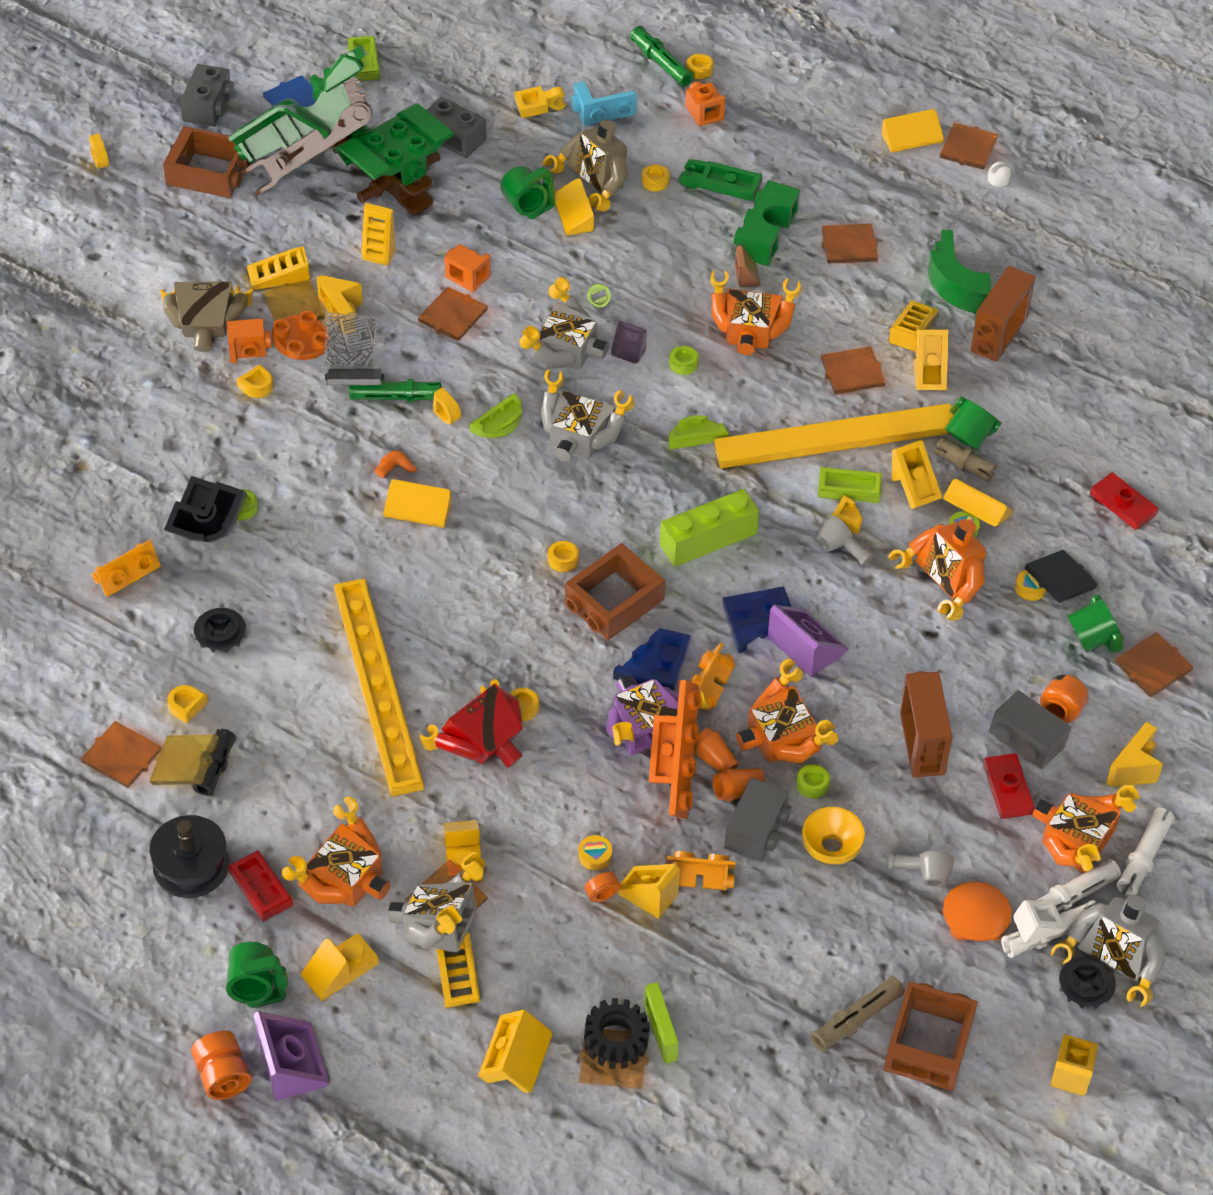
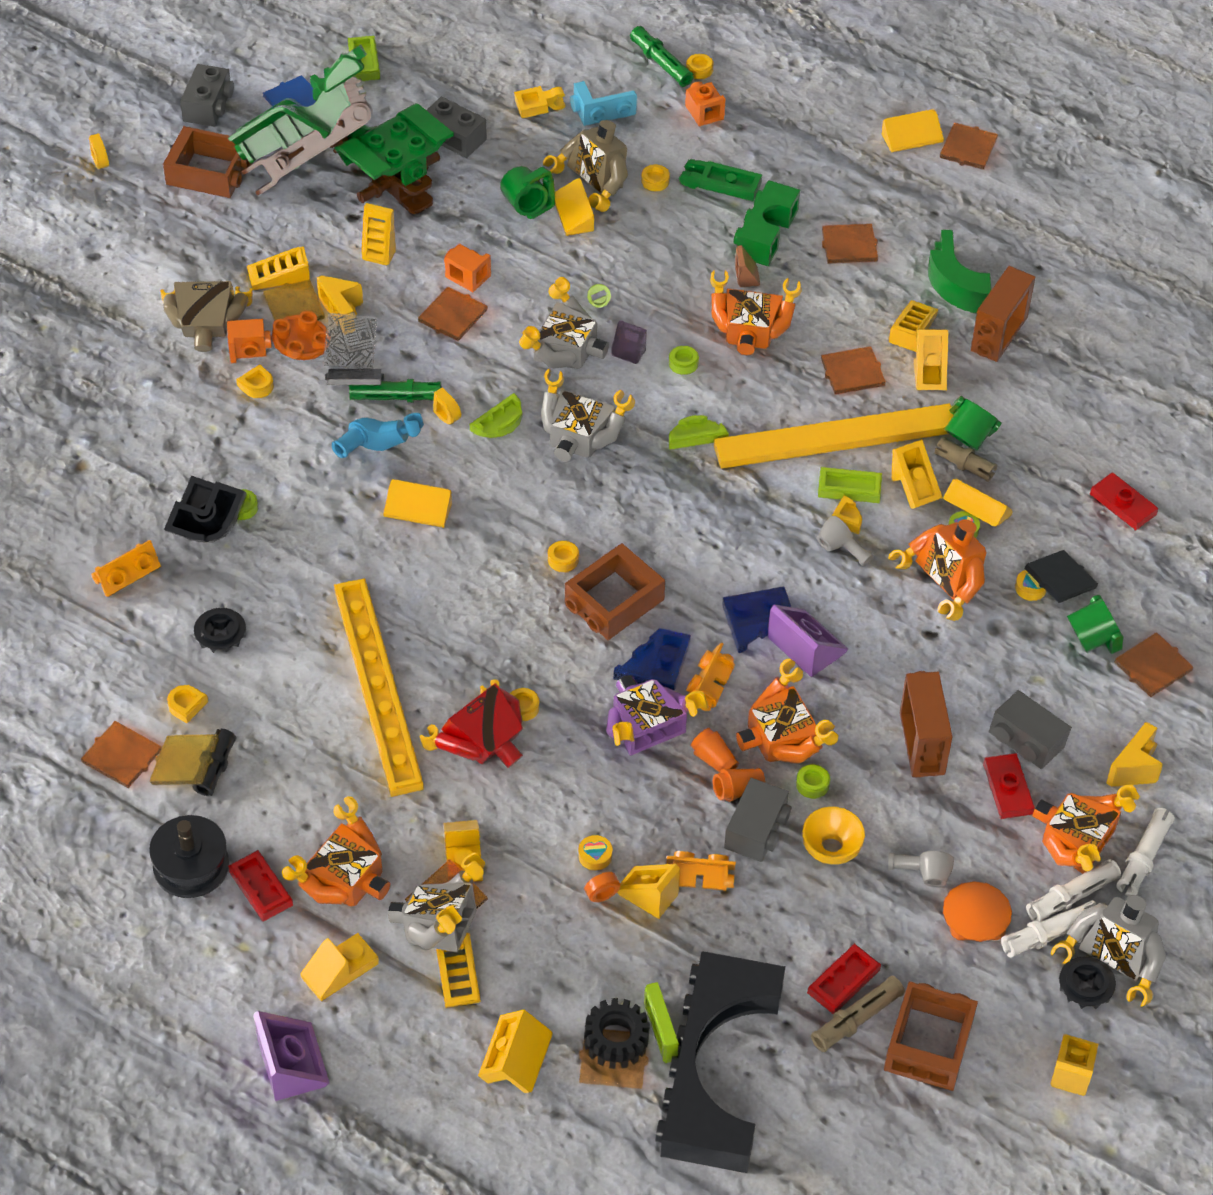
orange wheel [191,1030,252,1100] -> none
green piece [226,941,288,1008] -> none
orange animal [374,450,417,478] -> none
orange bracket [649,680,701,819] -> none
lime brick [660,489,759,567] -> none
white hinge [988,162,1011,187] -> none
white slope [1014,900,1066,942] -> none
orange head [1040,674,1089,723] -> none
none -> dark azure arm [331,413,424,458]
none -> black arch [655,951,786,1173]
none -> red plate [807,943,881,1014]

